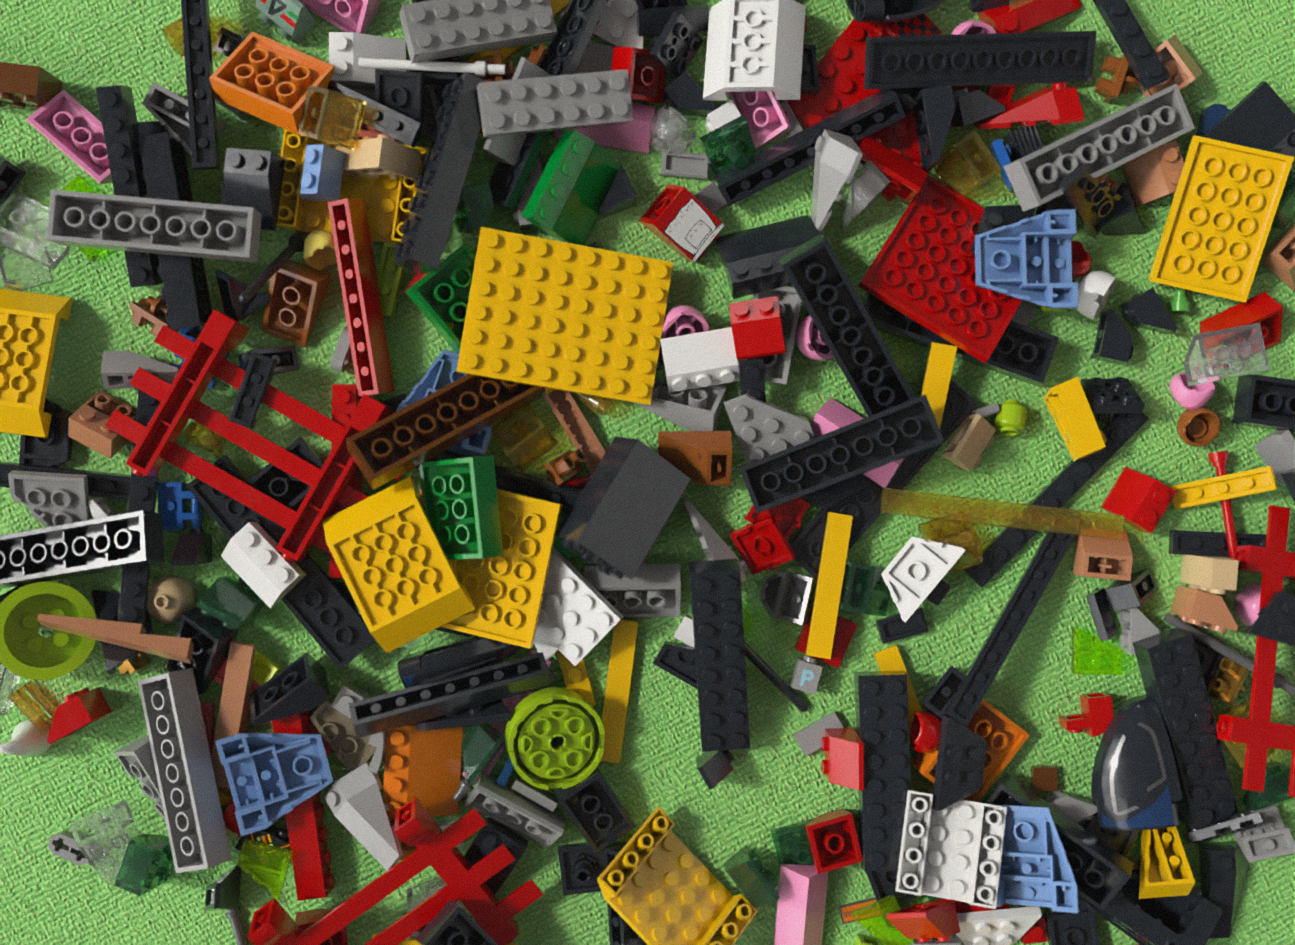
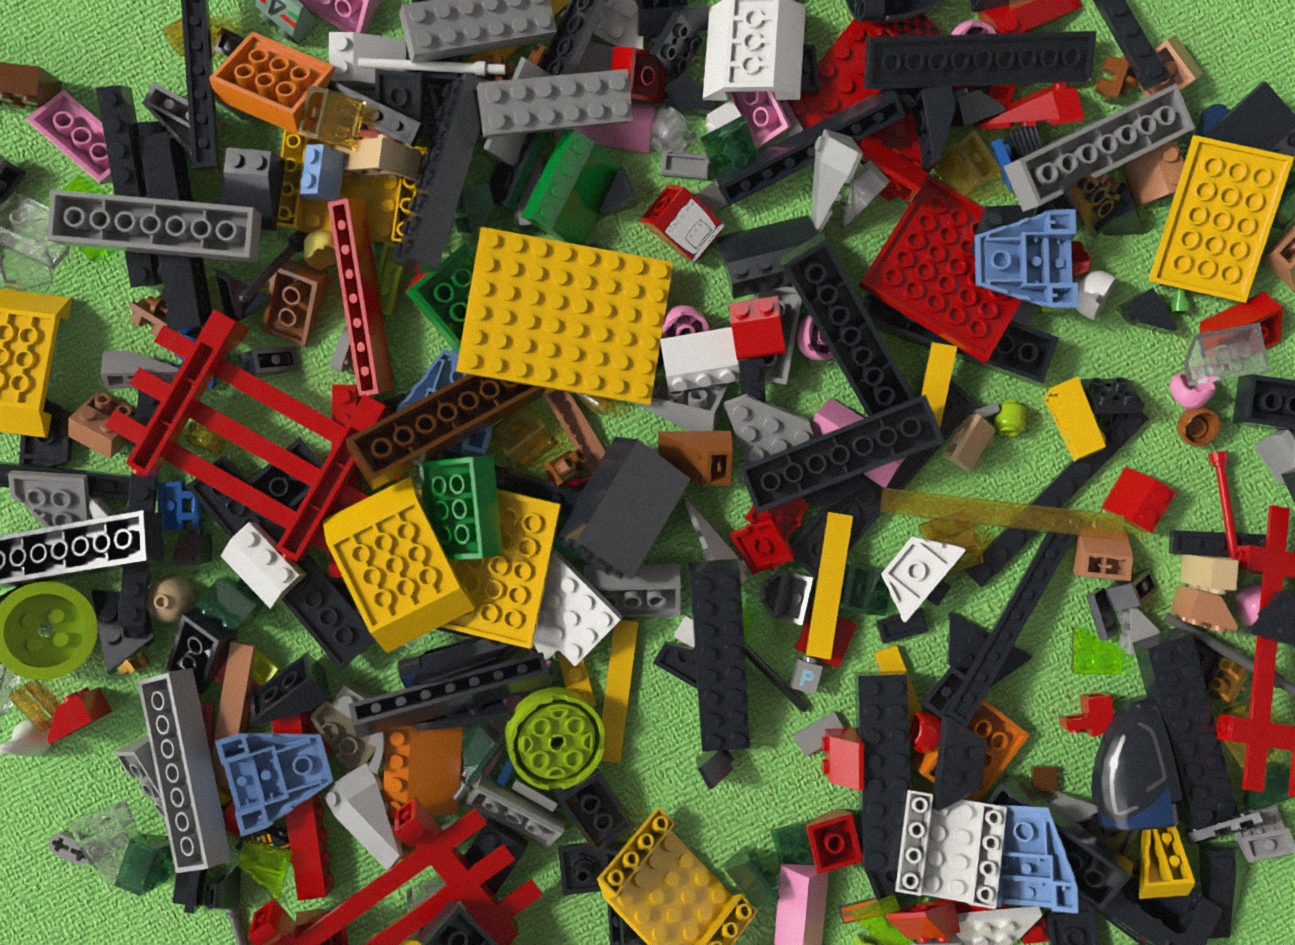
nougat slope [37,614,194,664] -> none
black tile [228,352,278,429] -> none
black slope [1091,309,1134,364] -> none
yellow tile [1169,466,1277,510] -> none
none -> black panel [172,869,207,914]
none -> black wing [947,612,1032,688]

